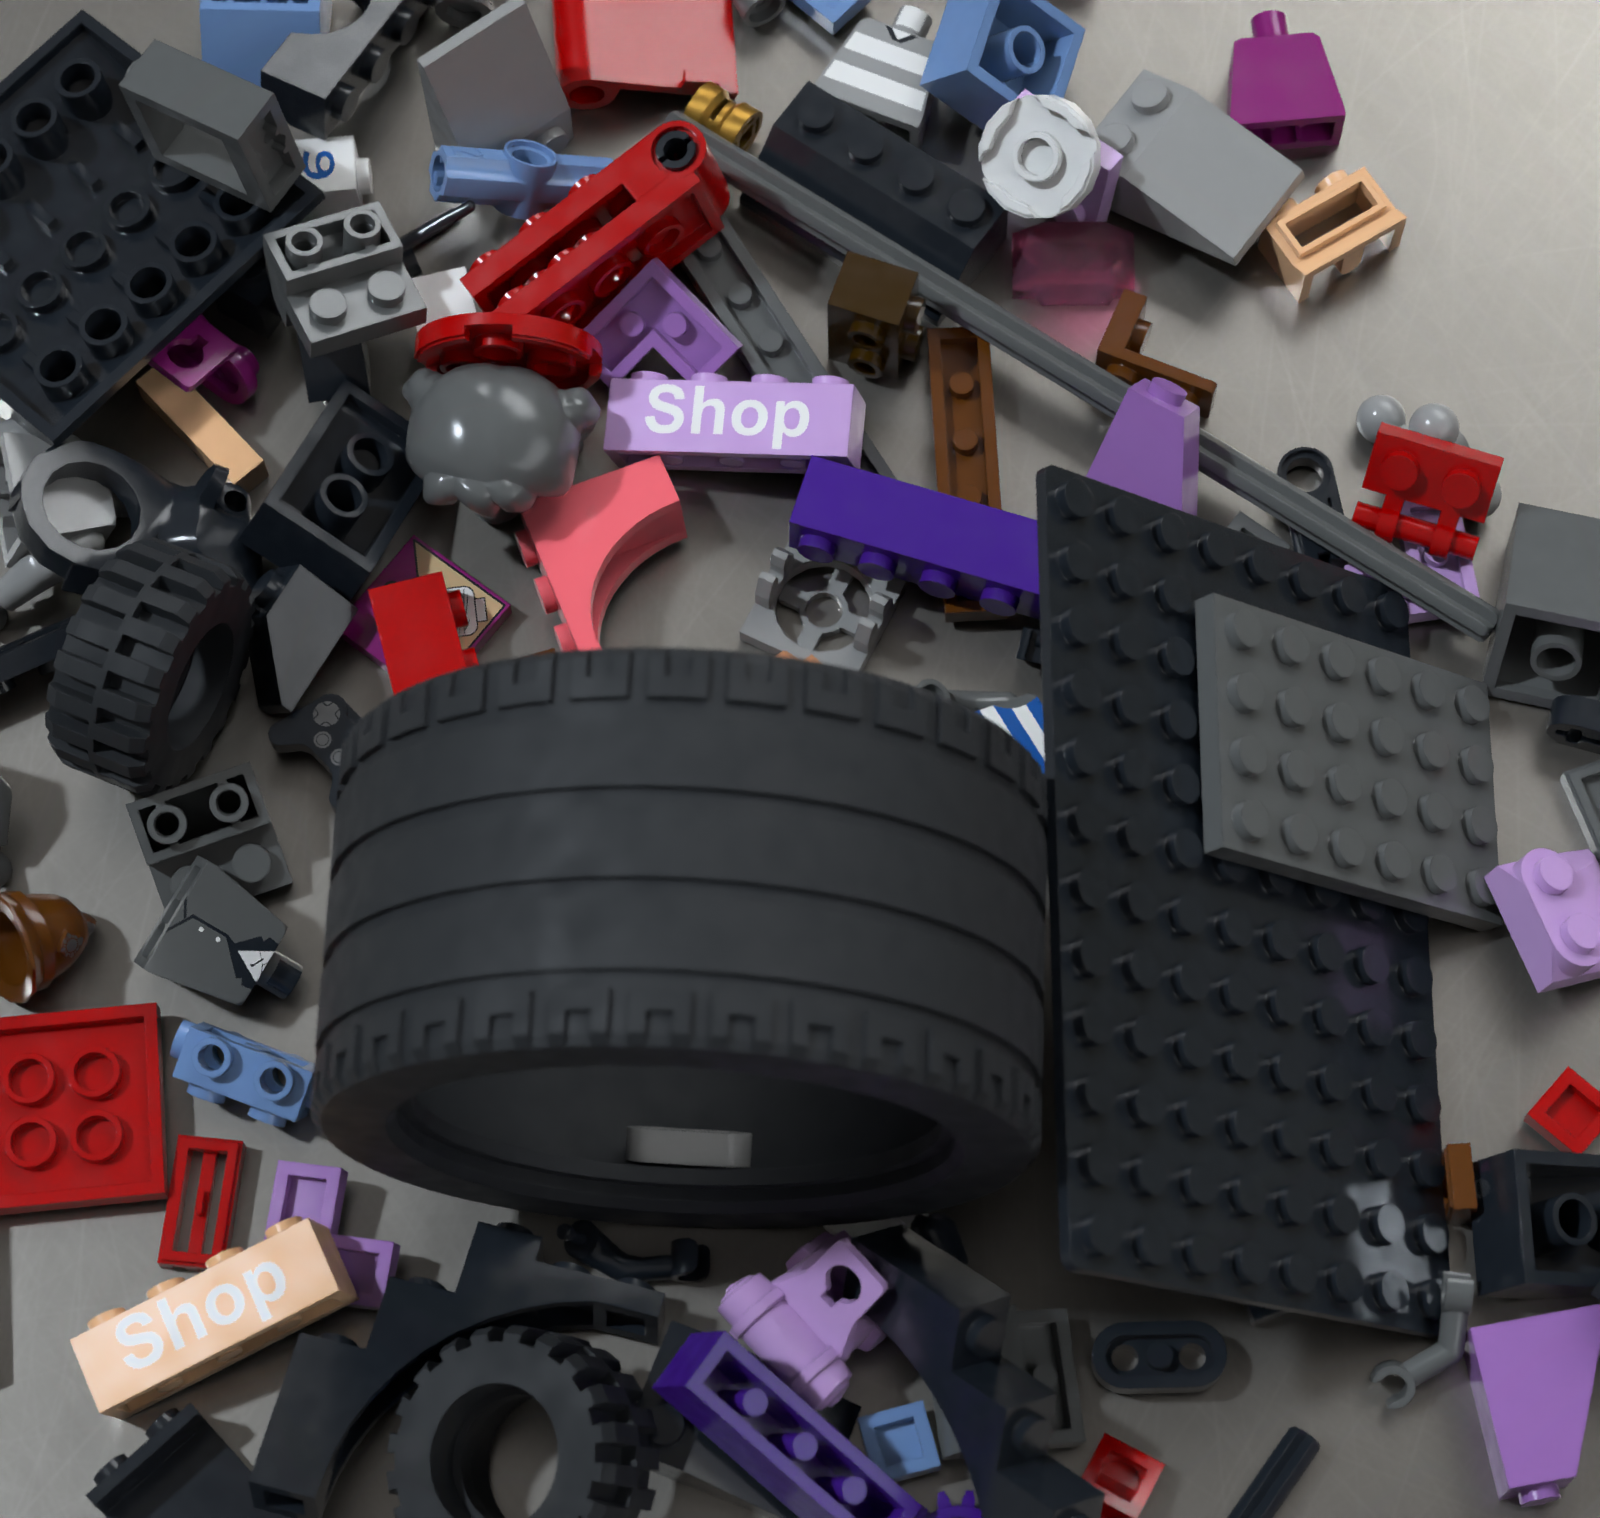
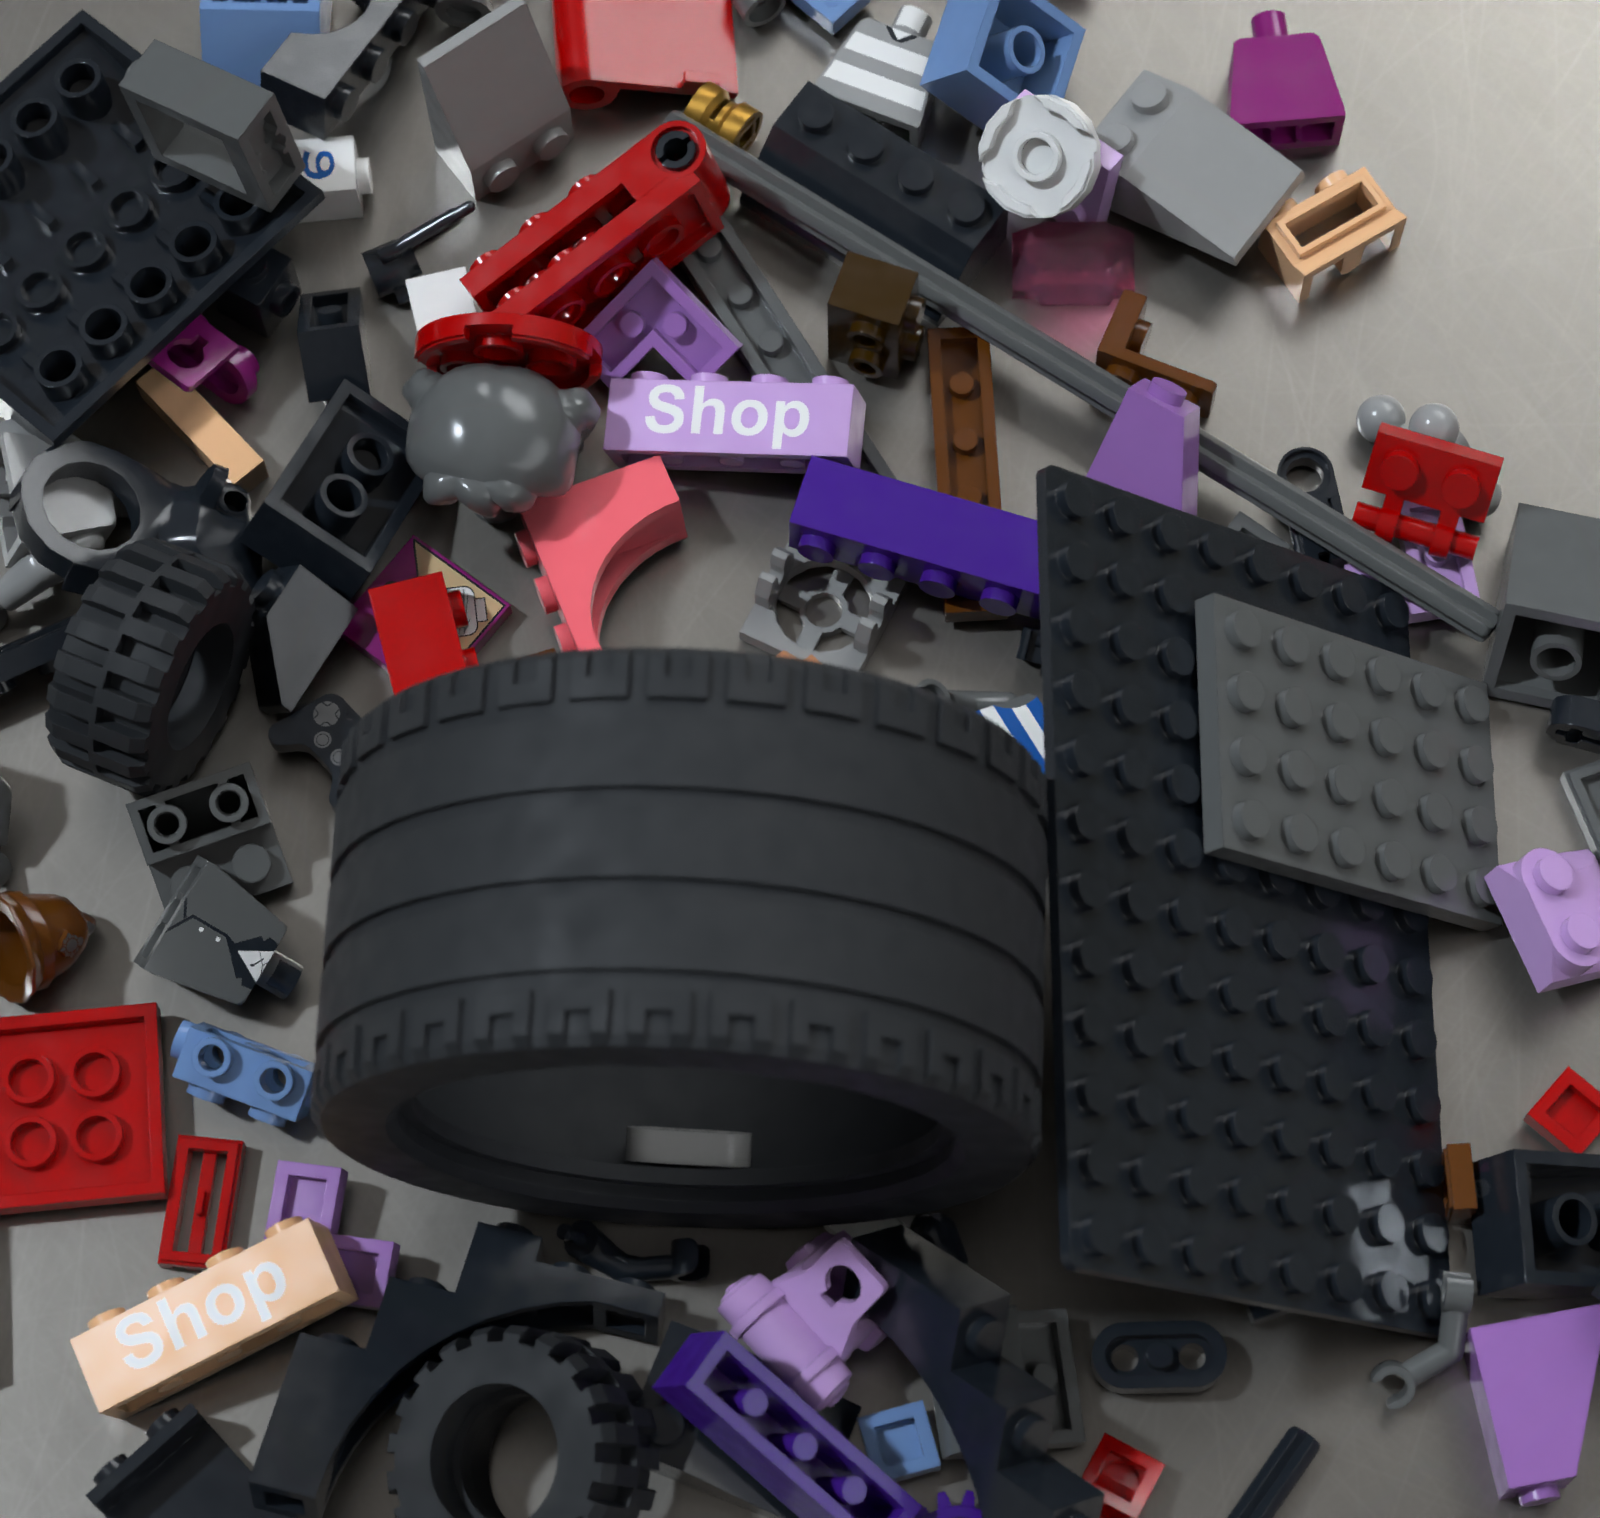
dark grey brick [263,200,427,358] -> none
medium blue piece [429,139,613,220] -> none

